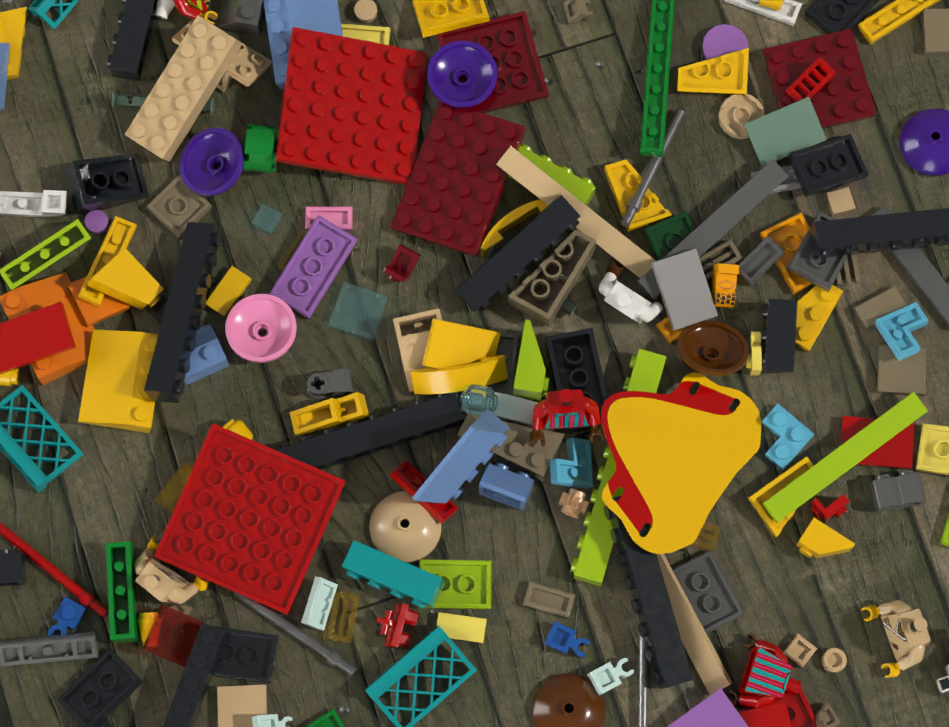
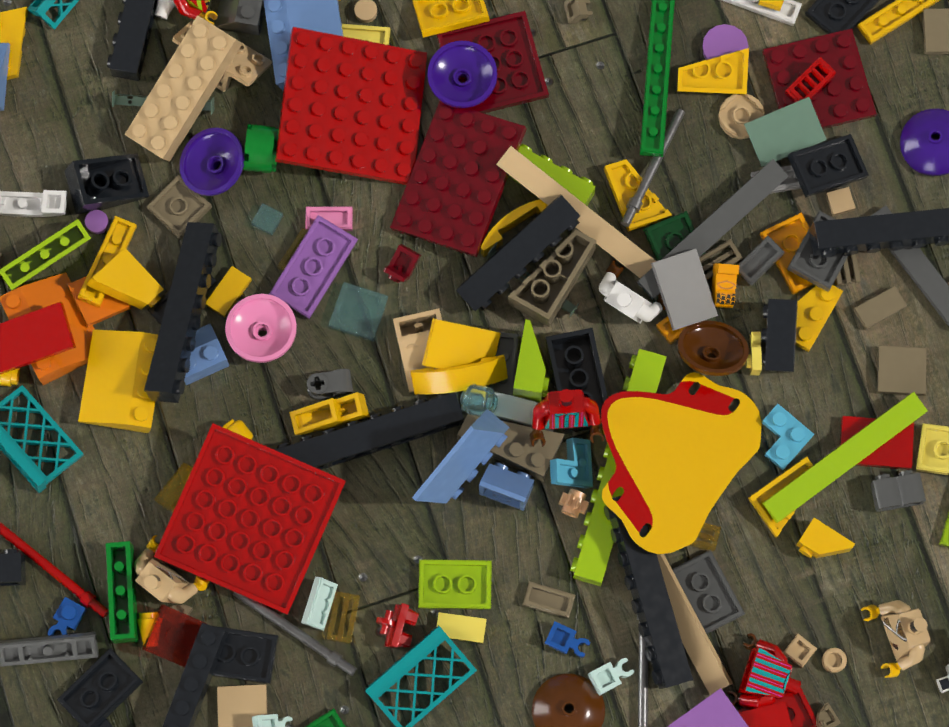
teal brick [342,540,445,609] -> none
tan dish [369,491,442,563] -> none
red tile [390,460,458,524] -> none
red bracket [809,494,850,523] -> none
medium azure plate [874,302,929,361] -> none

